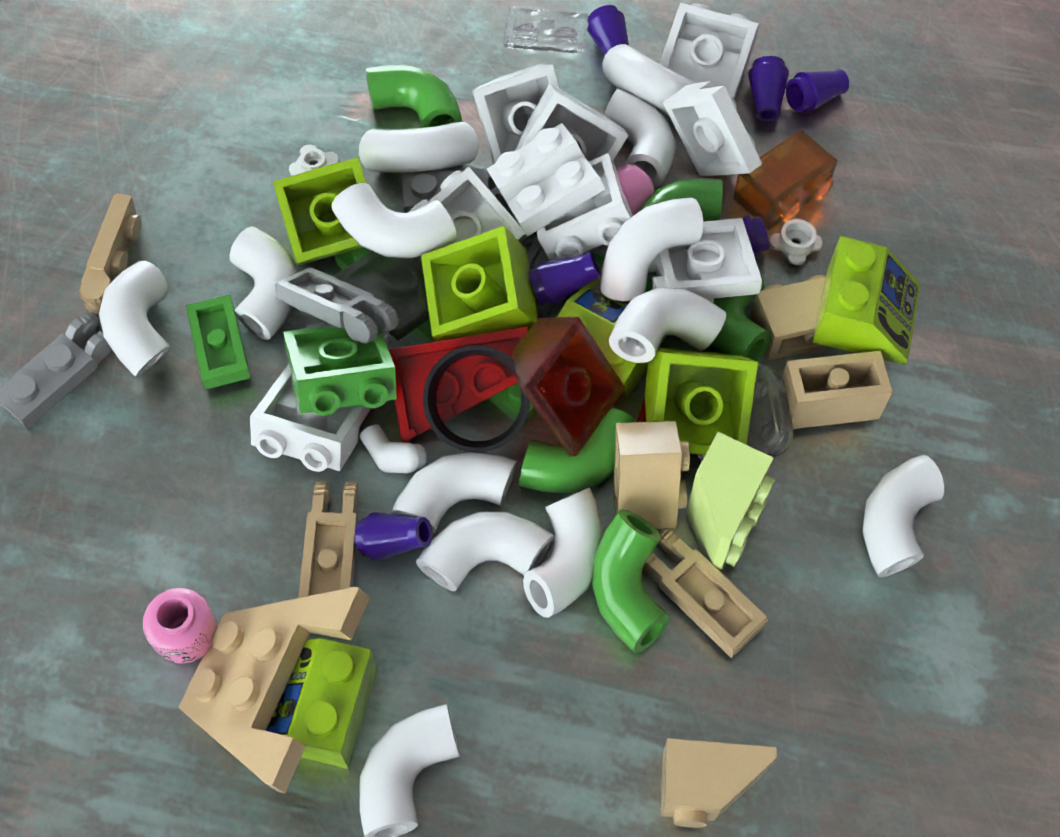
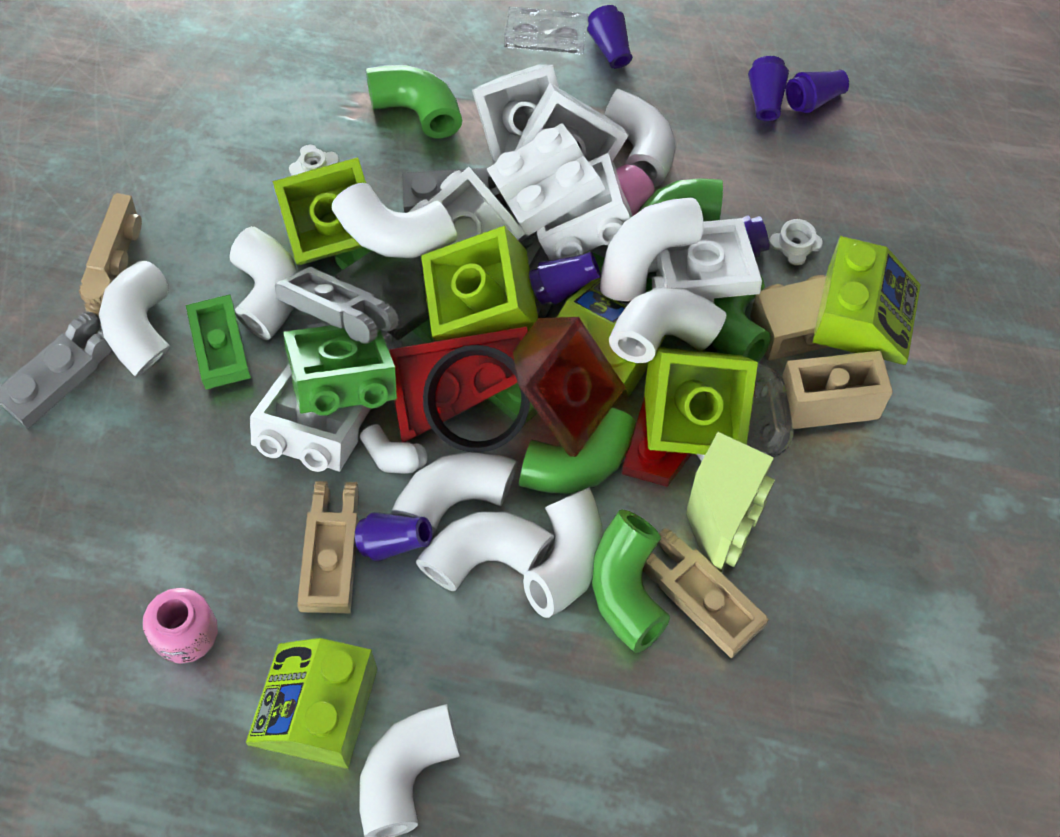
tan wing [178,587,370,794] -> none
white cylinder [359,121,479,173] -> none
white cylinder [602,44,695,118] -> none
tan brick [614,421,690,530] -> none
white plate [659,3,759,100] -> none
tan slope [661,738,777,828] -> none
white plate [663,81,762,176] -> none
clear orange brick [733,129,838,230] -> none
white cylinder [862,455,944,577] -> none

